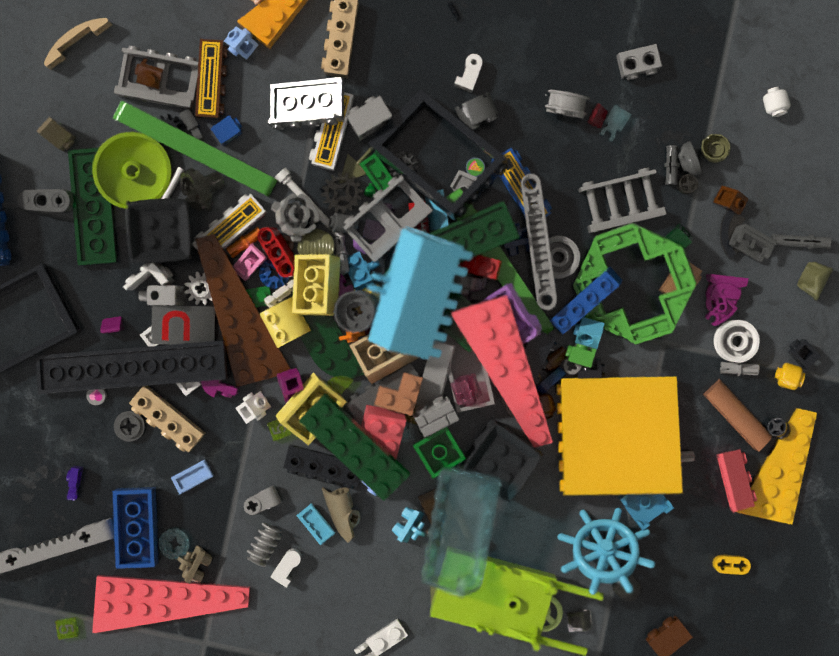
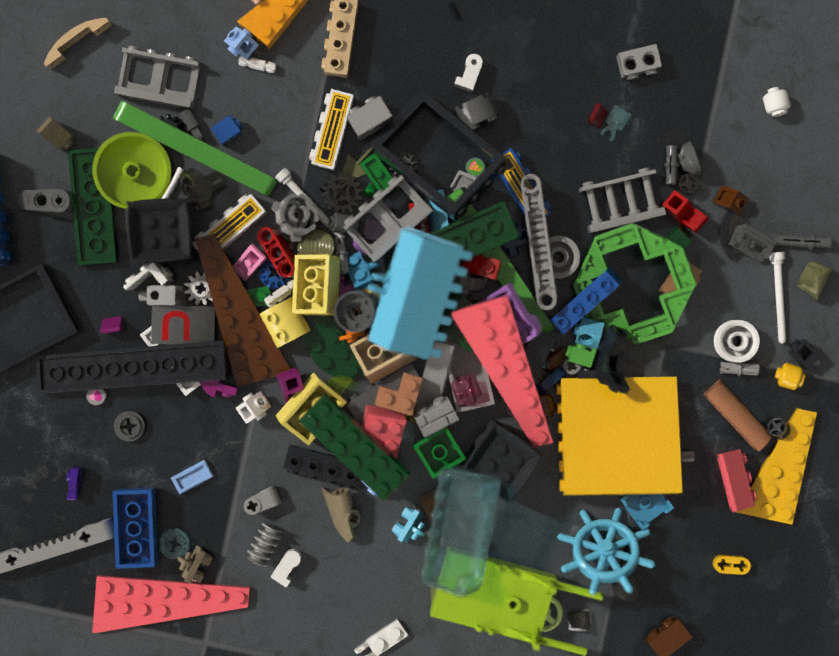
clear neon green tile [55,617,79,640] -> none
tan brick [129,386,206,452] -> none
reddish brown bracket [135,58,164,89] -> none
brick [195,39,228,120] -> none
orange pin [226,226,260,258] -> none
bracket [267,77,344,130] -> none
clear neon green tile [267,419,292,441] -> none
medium azure plate [296,503,336,545] -> none
light grey wheel [545,90,590,118] -> none
olive hair [701,134,731,163] -> none
magenta piece [705,274,749,326] -> none
none -> white axle [239,56,276,74]
none -> black arch [596,324,633,394]
none -> red brick [662,190,709,234]
none -> white piece [769,252,786,344]

